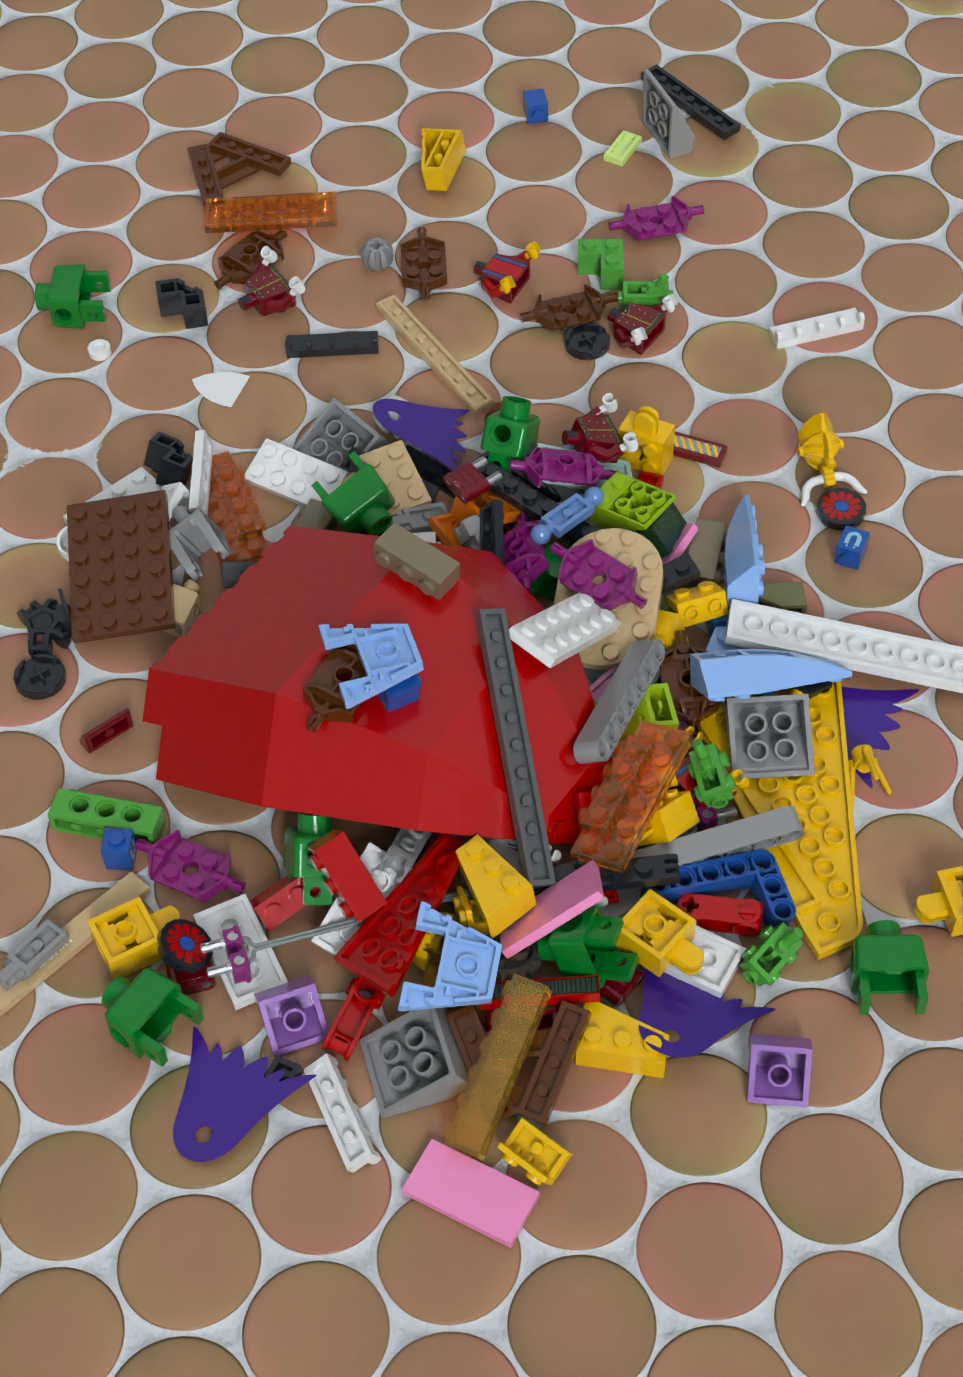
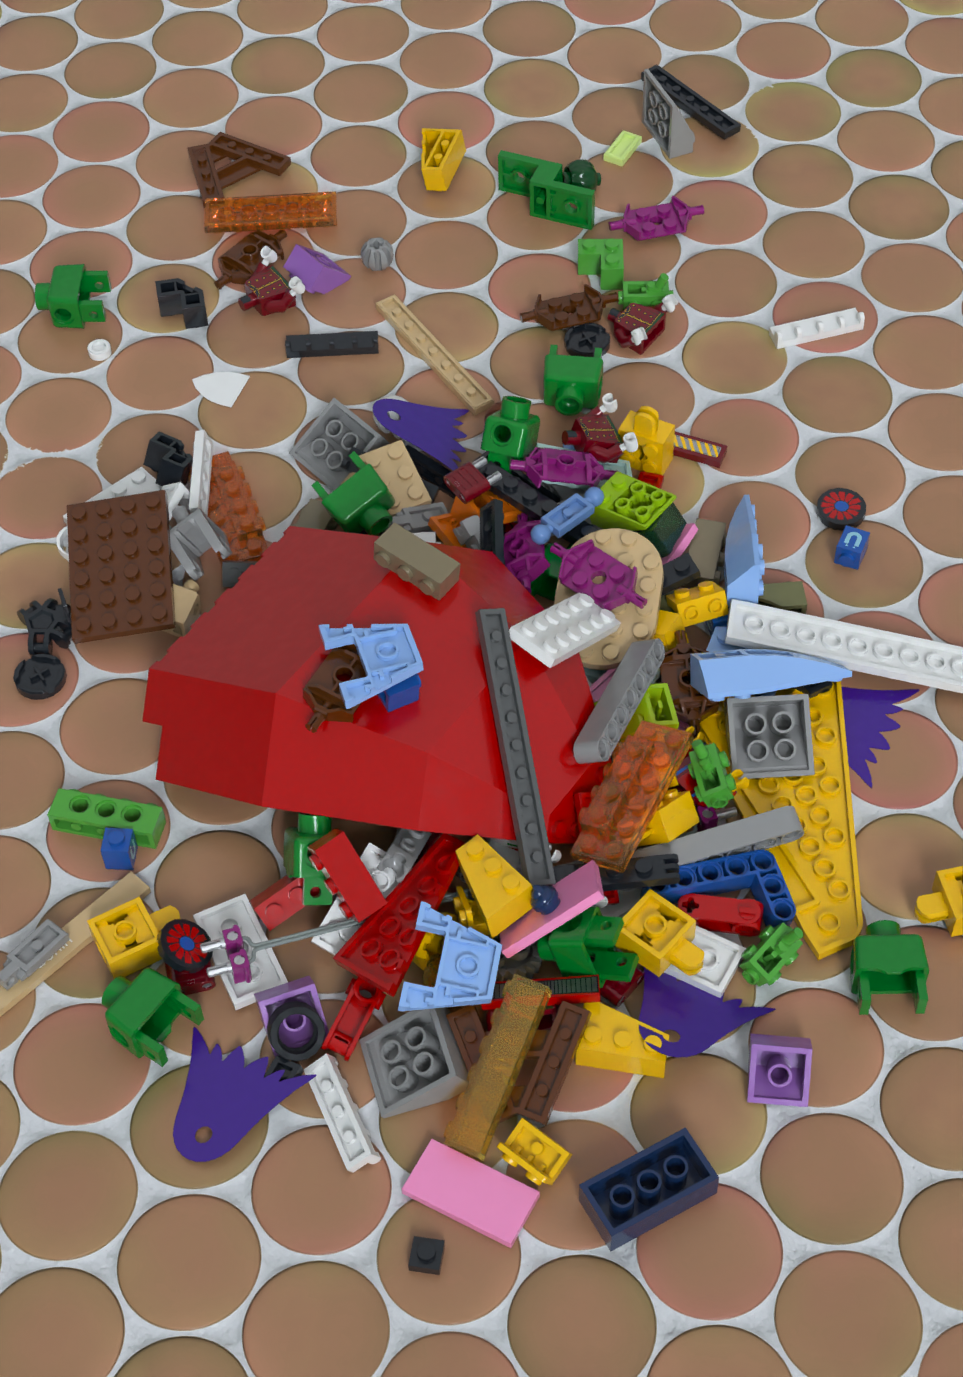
dark red slope [79,708,133,753] -> none
magenta plate [135,830,246,902] -> none
white plate [242,438,349,507] -> none
reddish brown plate [400,227,448,301] -> none
torso [474,241,541,304] -> none
blue brick [523,88,548,124] -> none
yellow helmet [797,412,867,507] -> none
yellow plant [848,744,892,809] -> none
none -> black tyre [267,1001,325,1061]
none -> medium lavender slope [283,244,351,294]
none -> black plate [408,1236,445,1275]
none -> green bracket [498,150,595,230]
none -> dark blue plate [530,885,560,915]
none -> green piece [543,345,603,416]
none -> dark green plant [562,159,601,191]
none -> dark blue brick [579,1127,719,1252]

